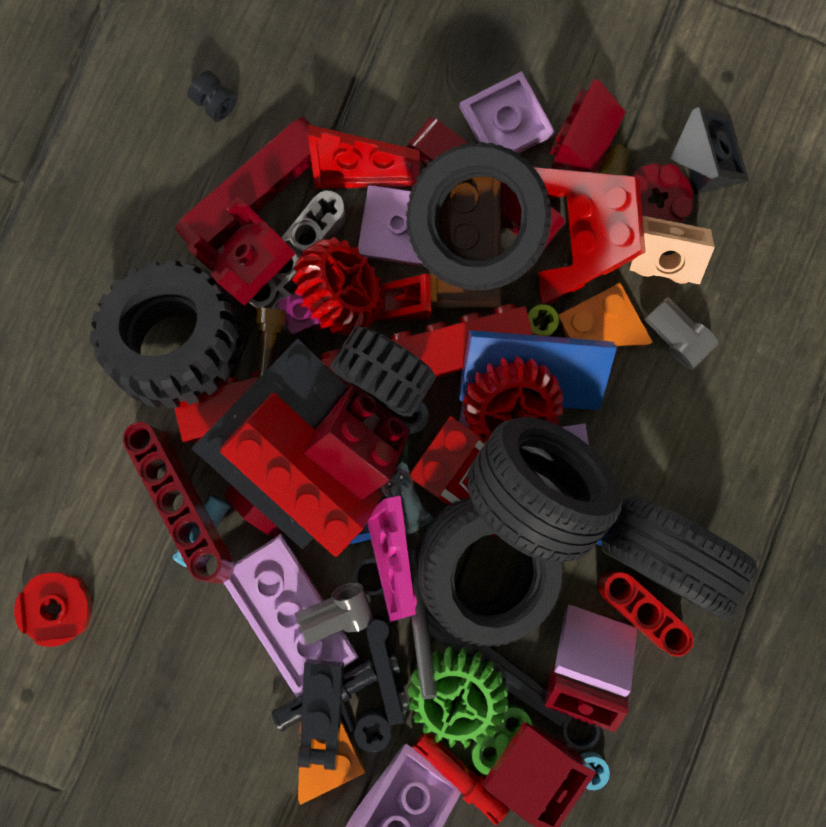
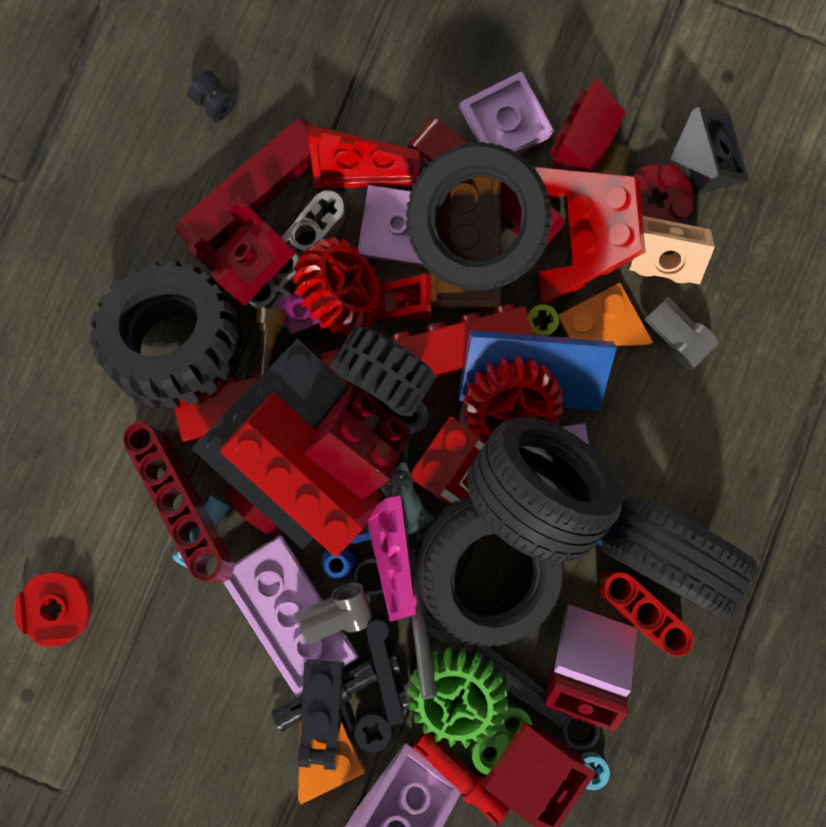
none -> blue cone [321,546,357,580]

